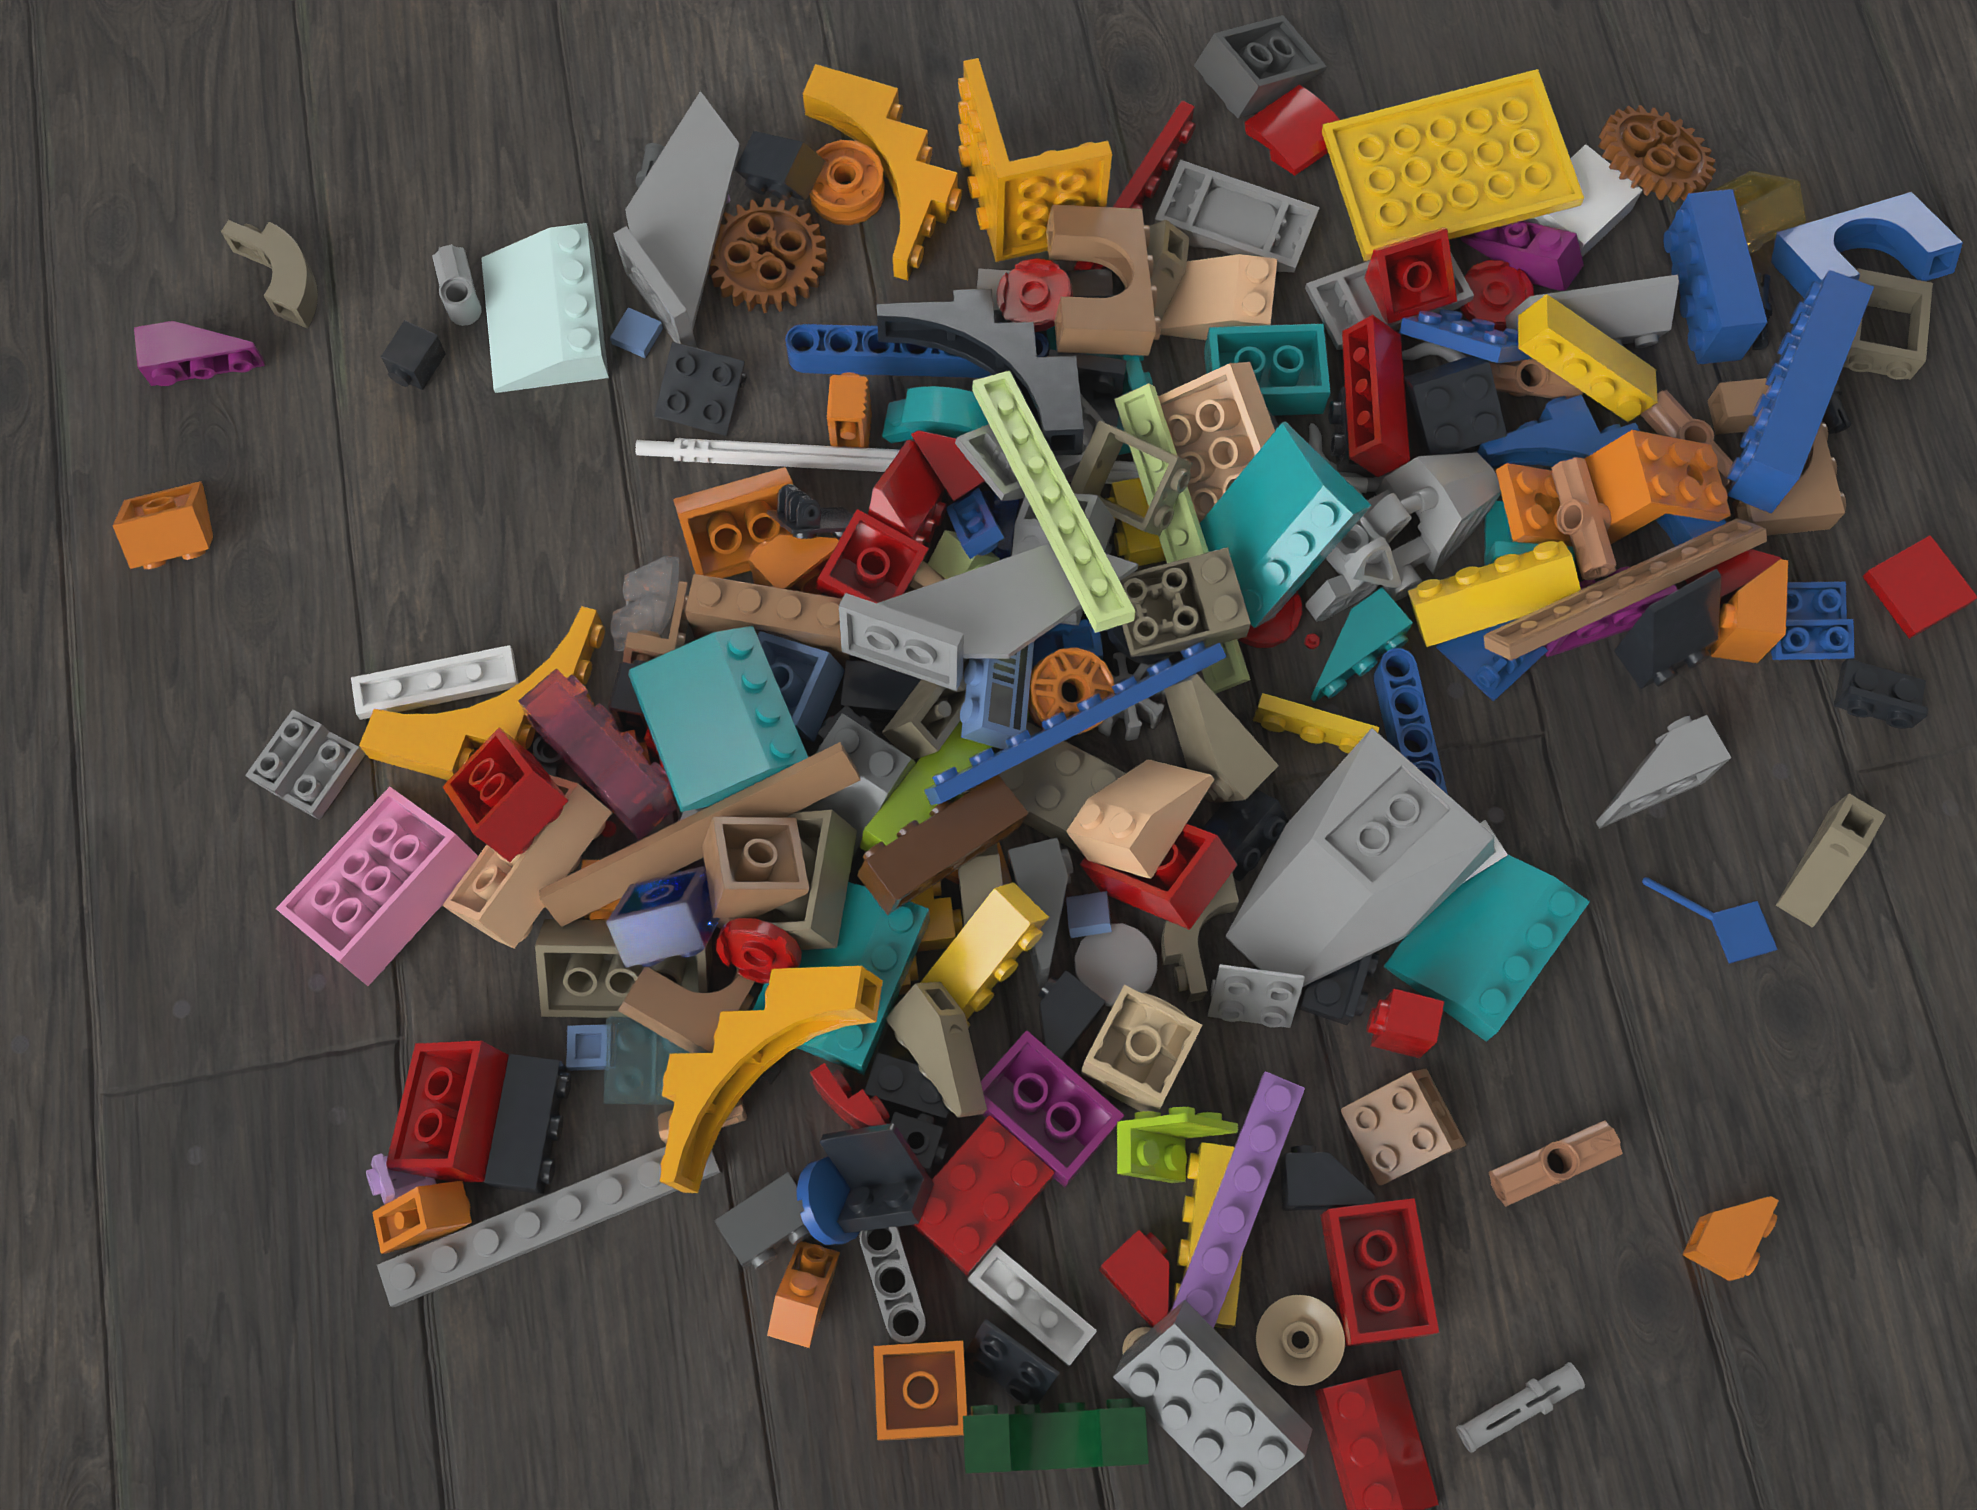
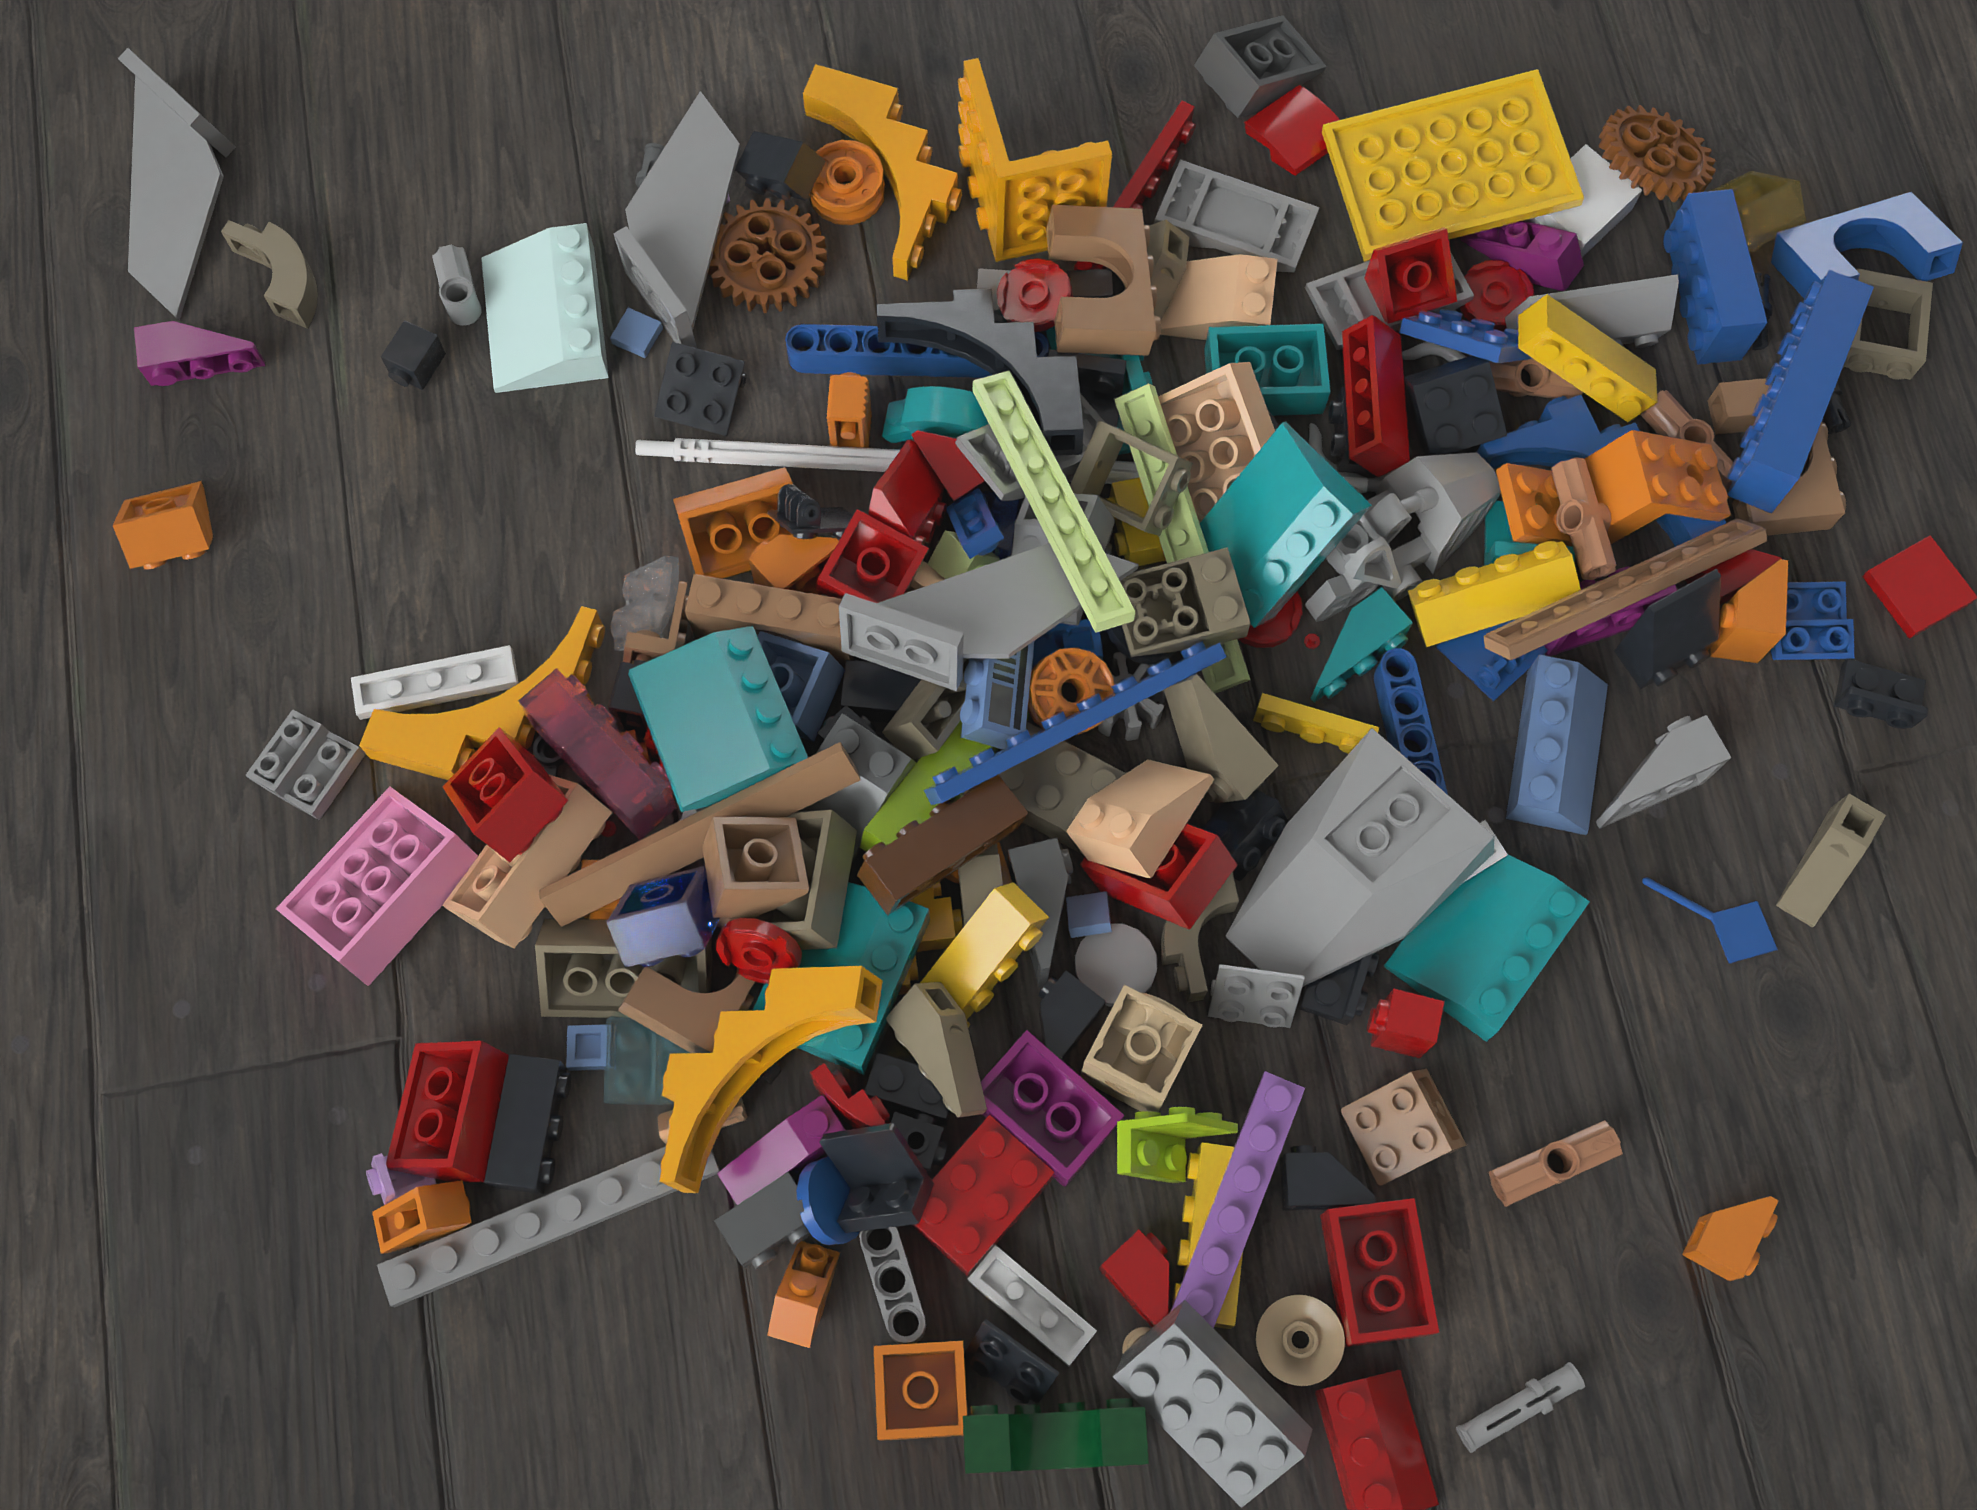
none -> light grey piece [118,48,236,320]
none -> magenta slope [717,1095,845,1205]
none -> medium blue slope [1506,654,1608,835]

